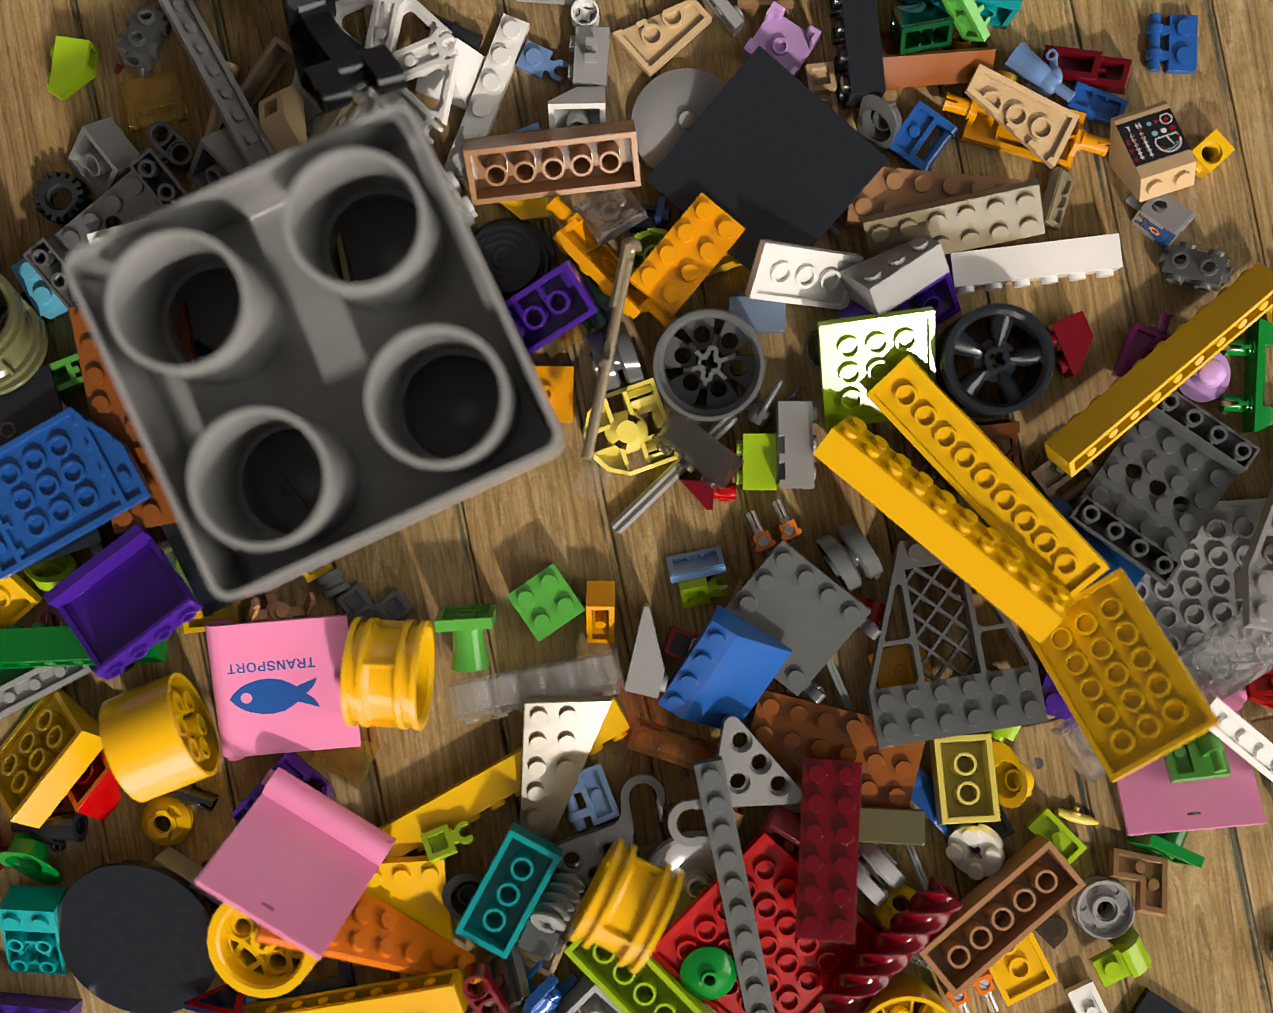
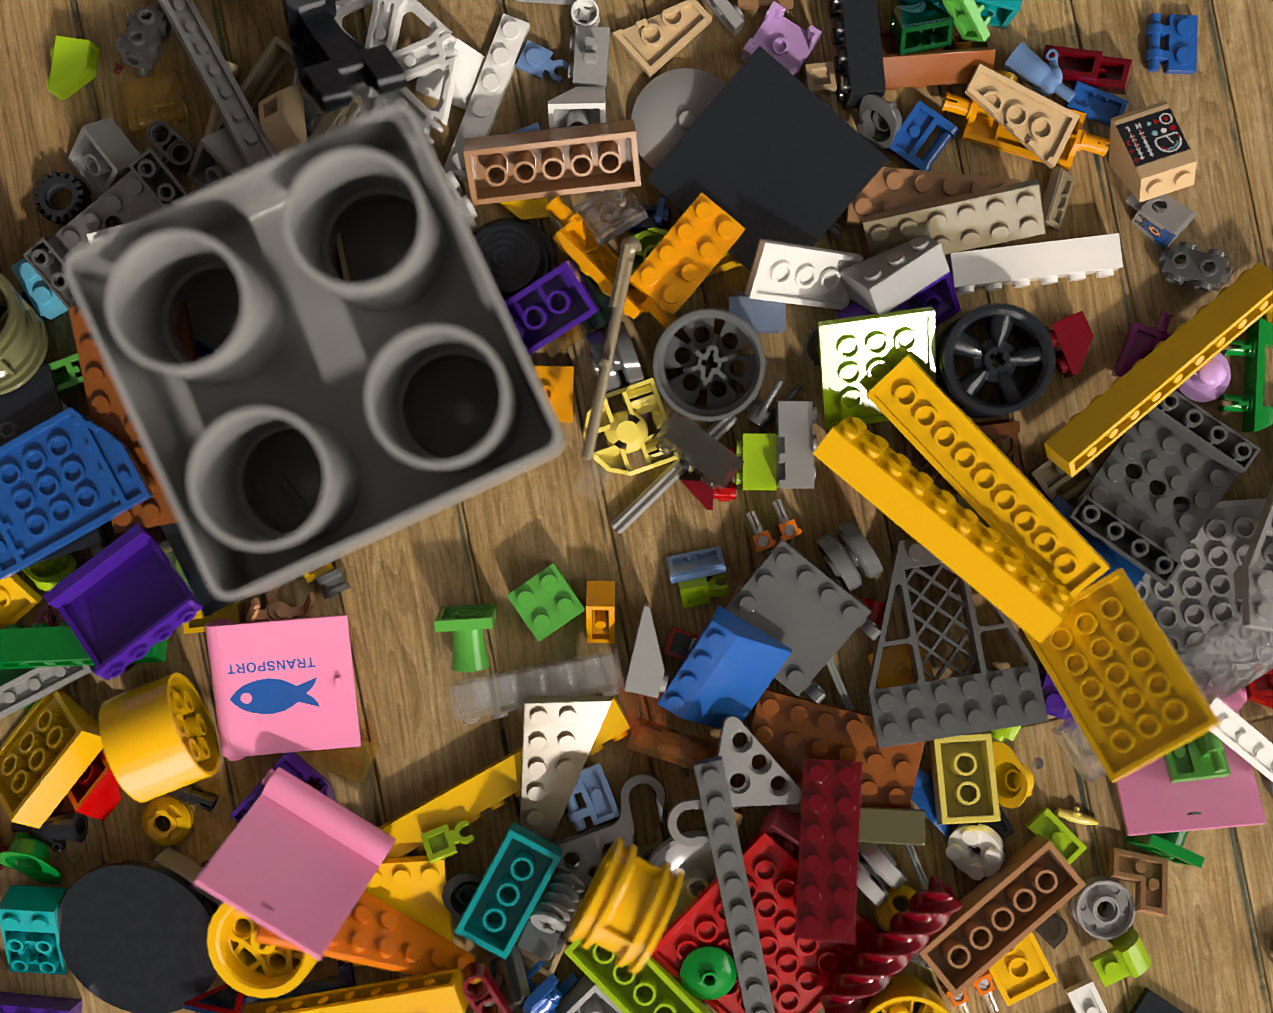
dark grey tile [336,582,415,621] -> none
yellow wheel [340,617,435,731] -> none
black pin [424,12,483,51] -> none
yellow brick [1191,129,1235,179] -> none

